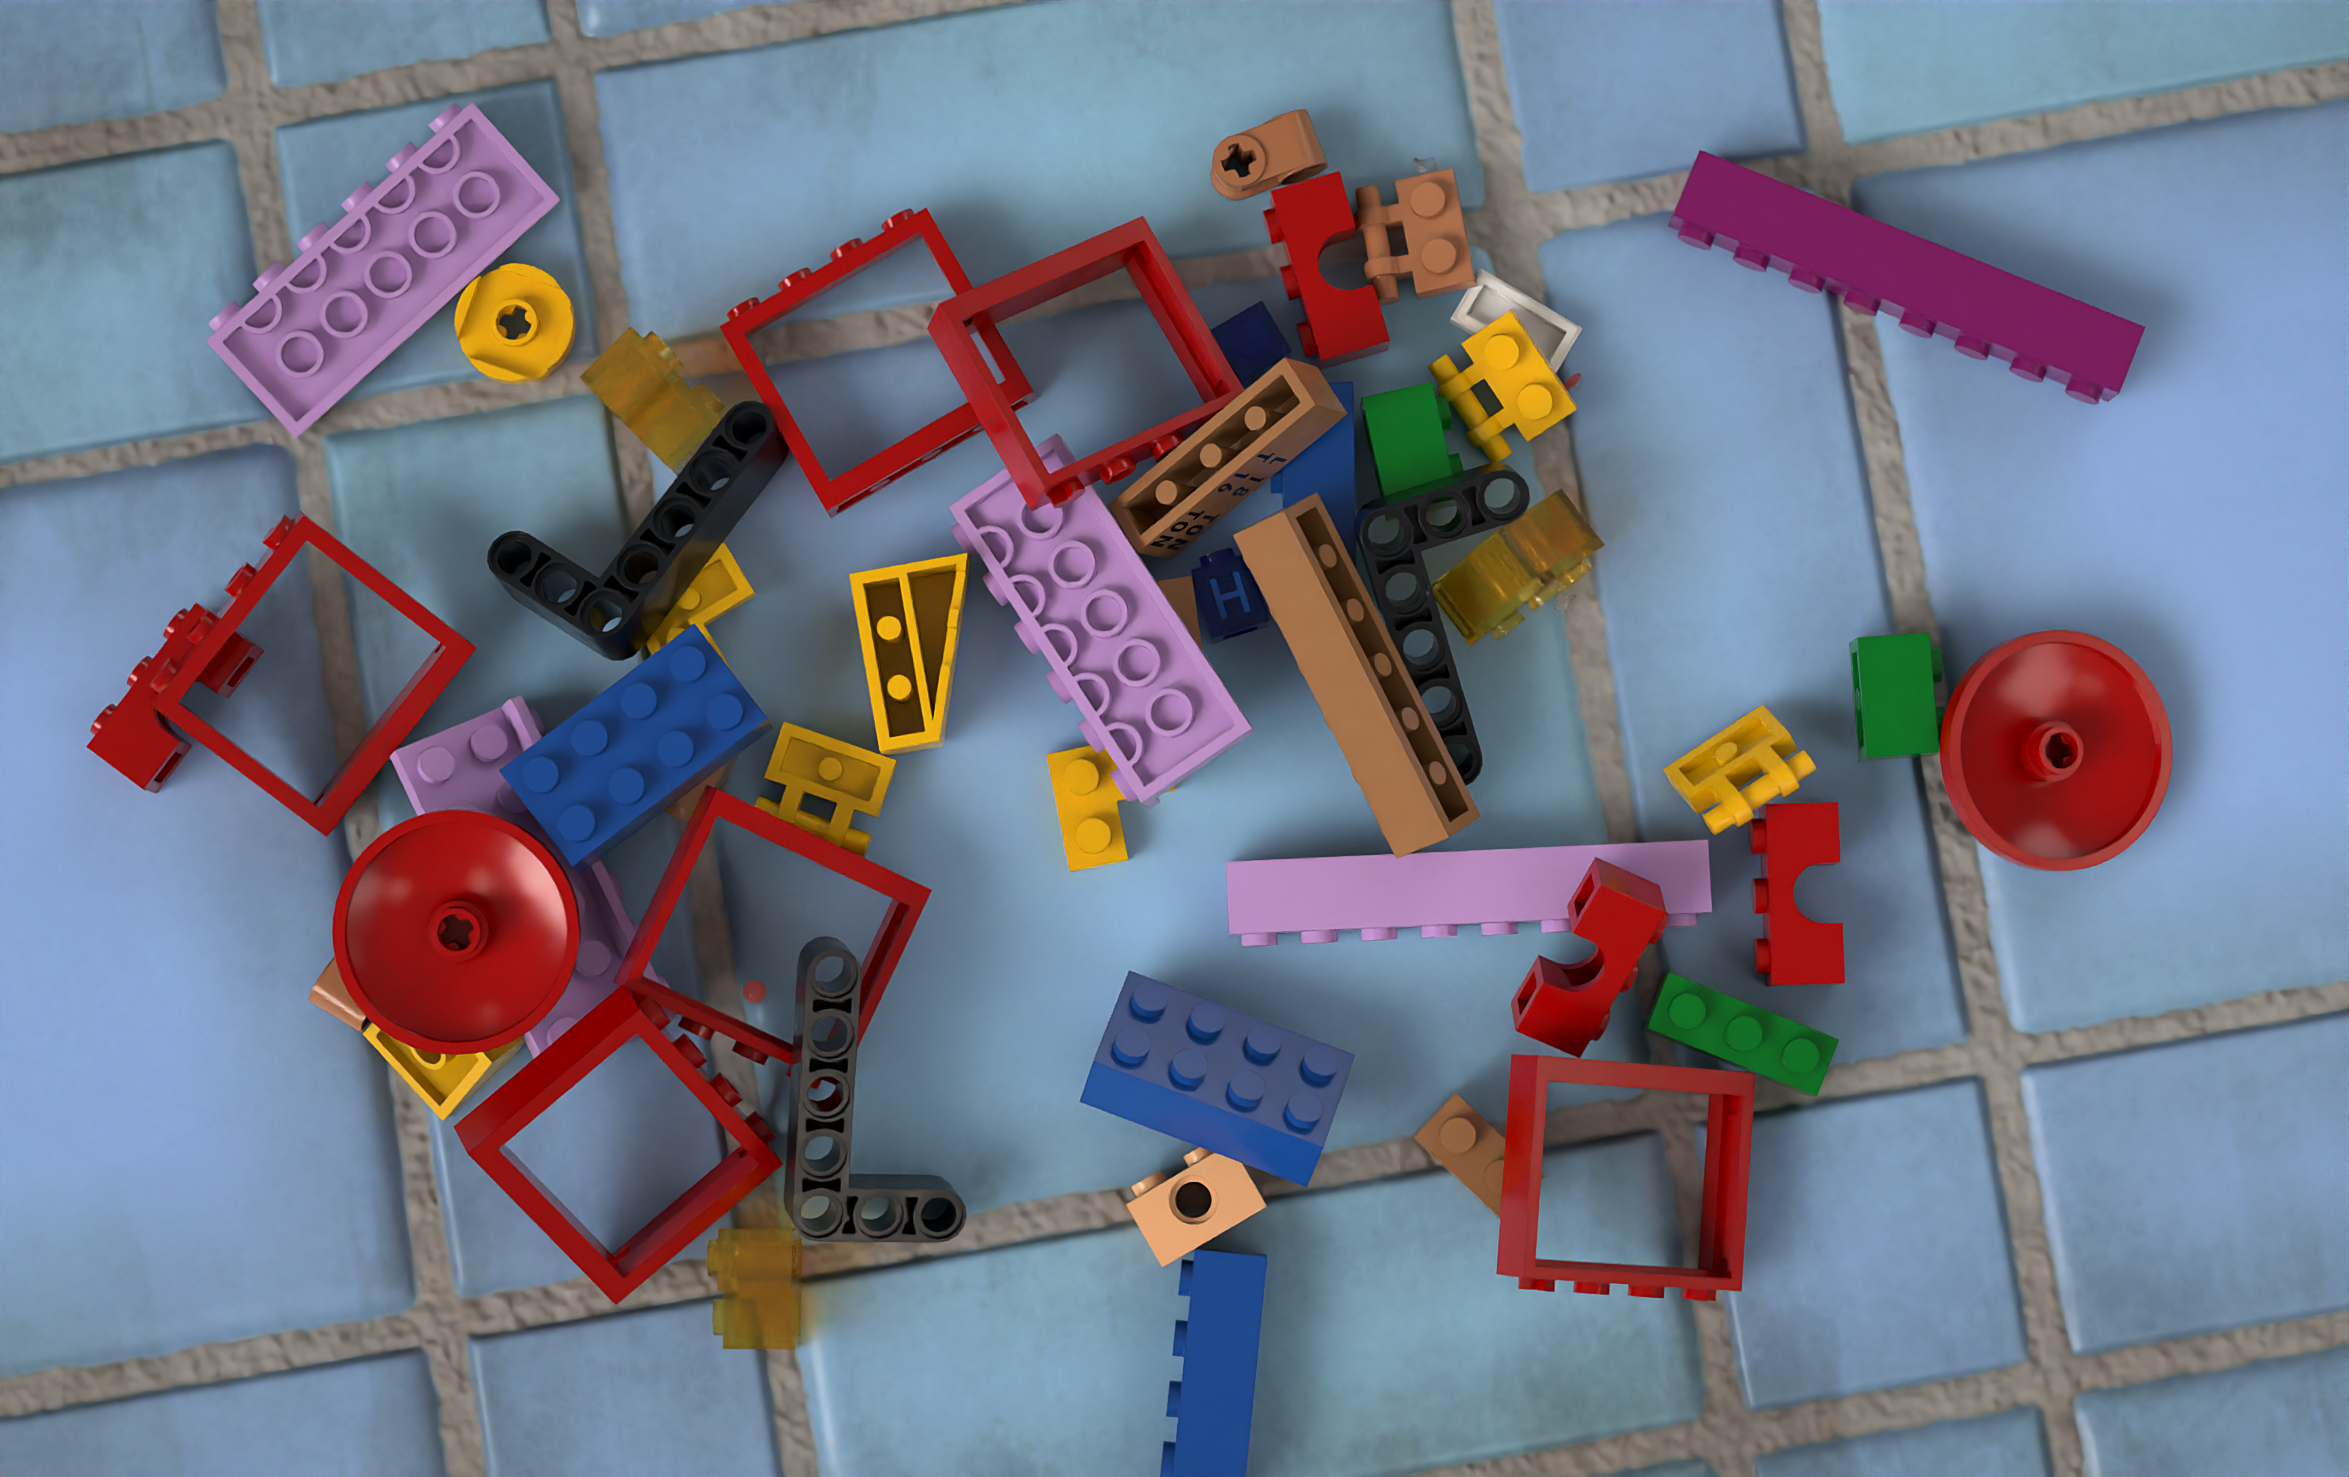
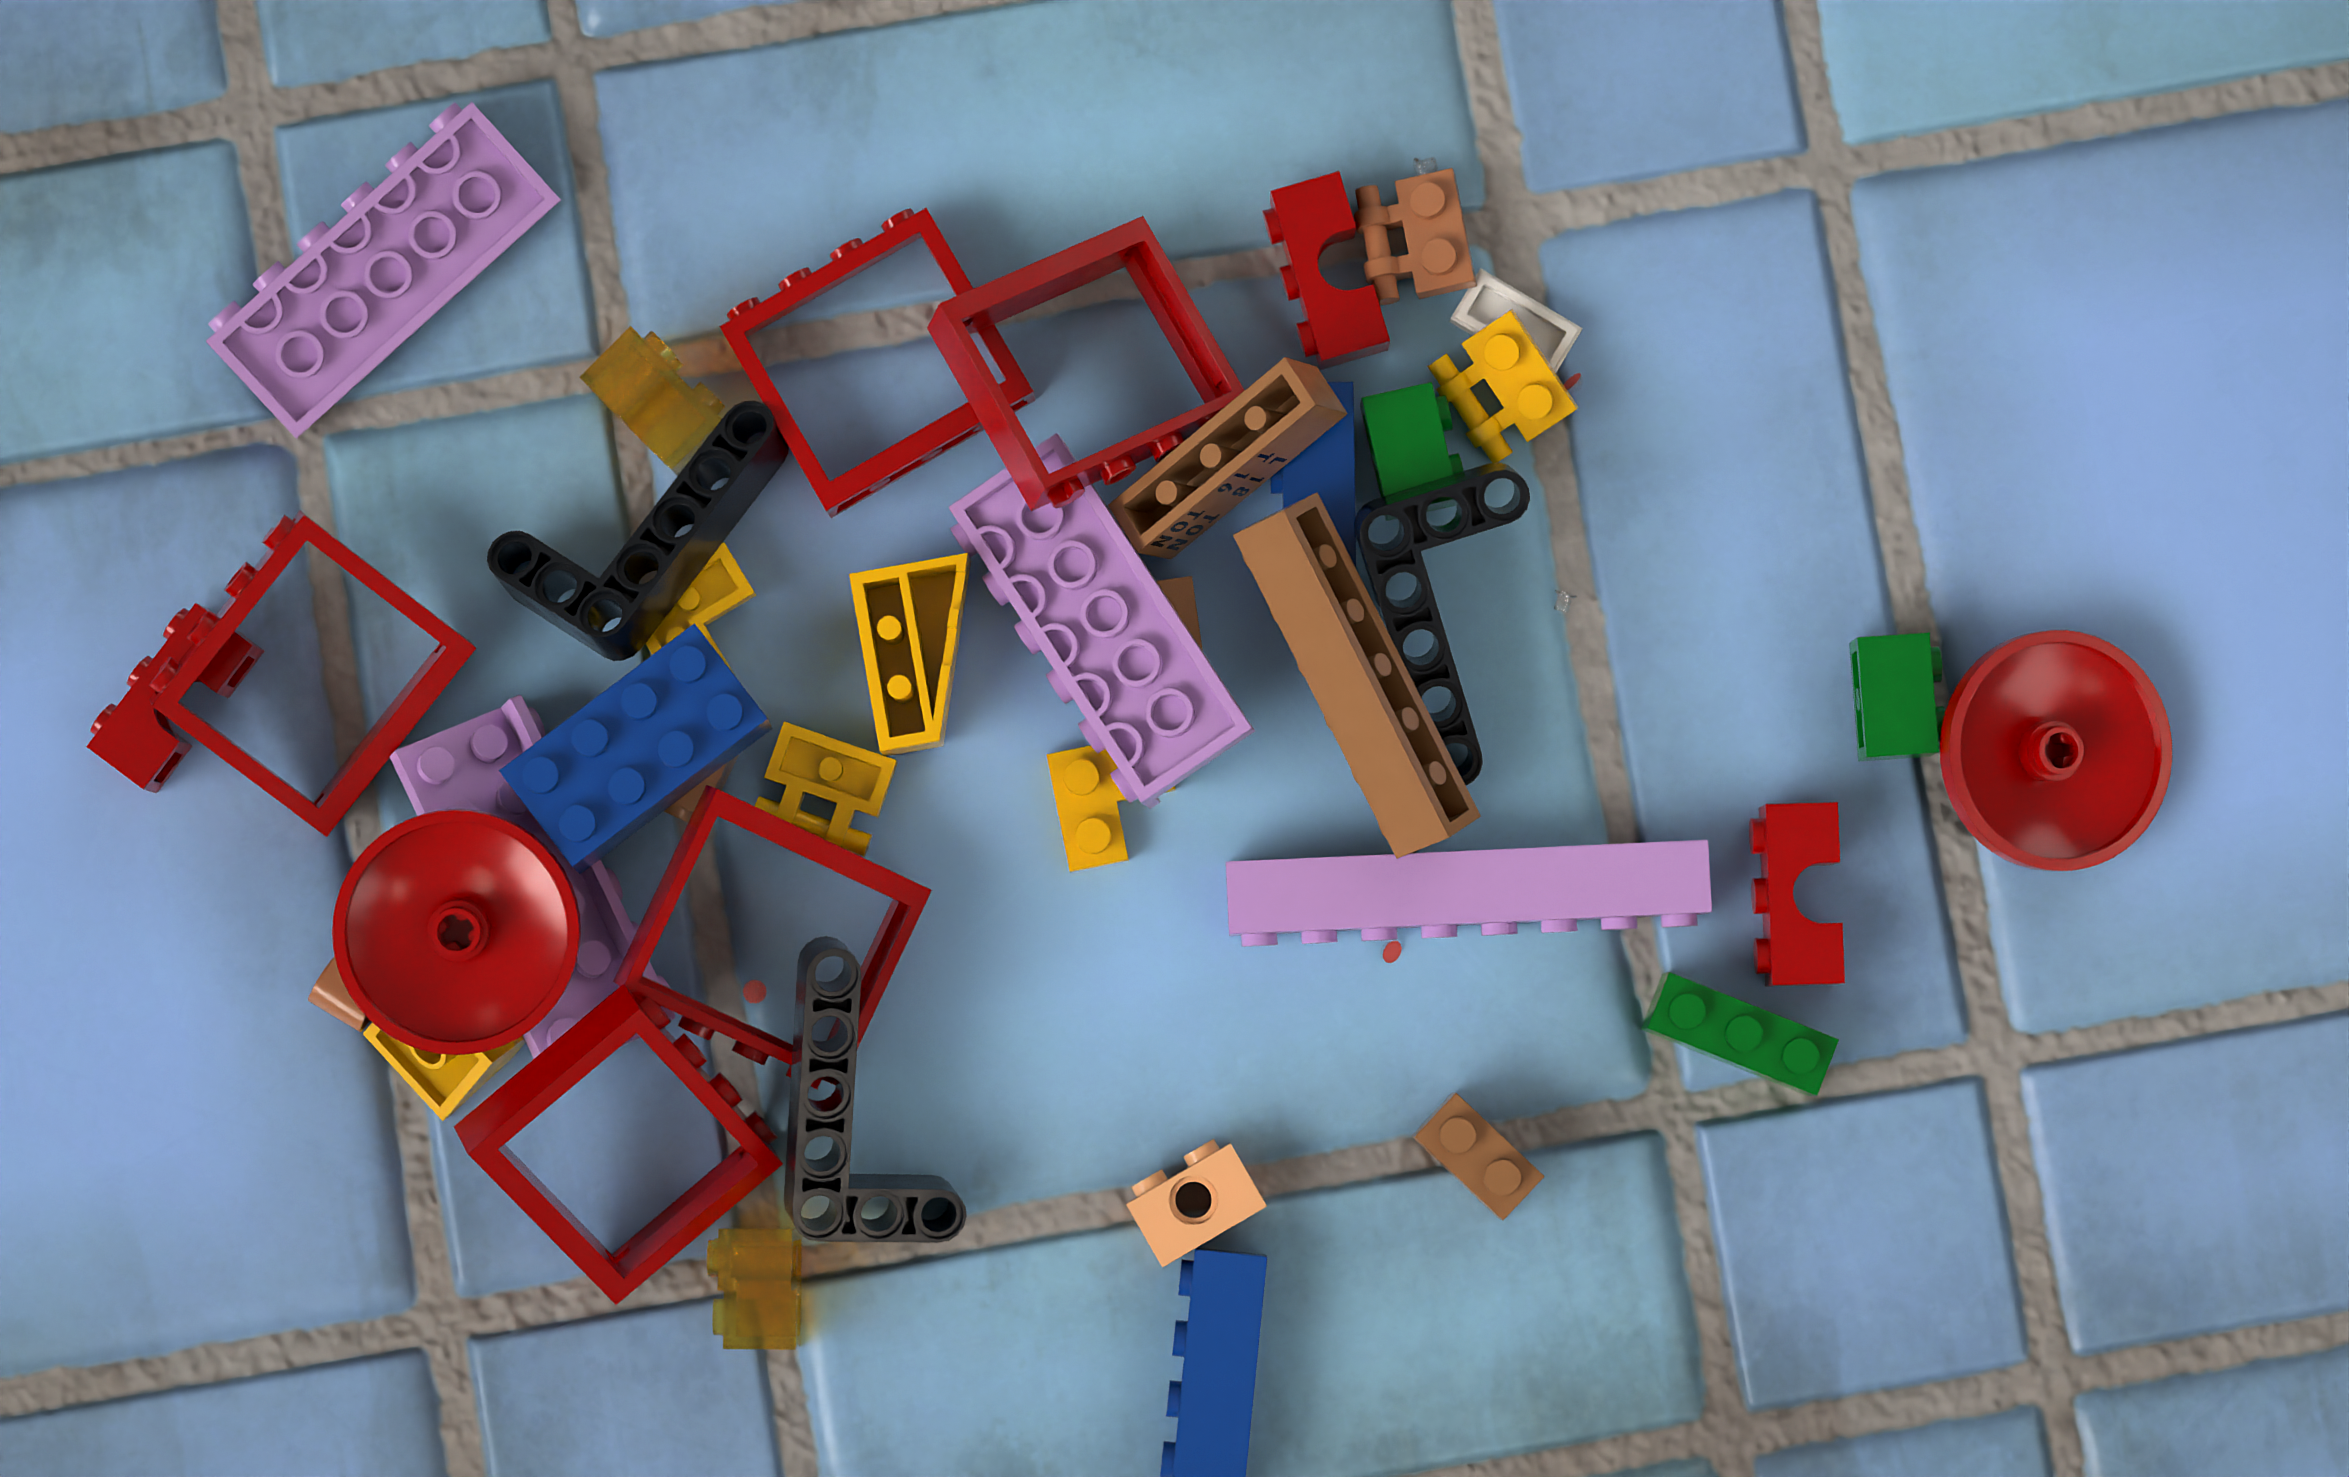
yellow plate [454,263,576,384] -> none
blue brick [1079,970,1355,1187] -> none
clear blue brick [1191,548,1269,644] -> none
nougat piece [1210,109,1329,201] -> none
clear blue brick [1210,300,1292,390] -> none
clear yellow brick [1431,488,1605,646] -> none
red window [1496,1054,1756,1301] -> none
red arch [1511,857,1668,1059] -> none
yellow plate [1663,704,1816,836] -> none
magenta brick [1668,150,2145,405] -> none
none -> coral piece [1380,940,1402,963]

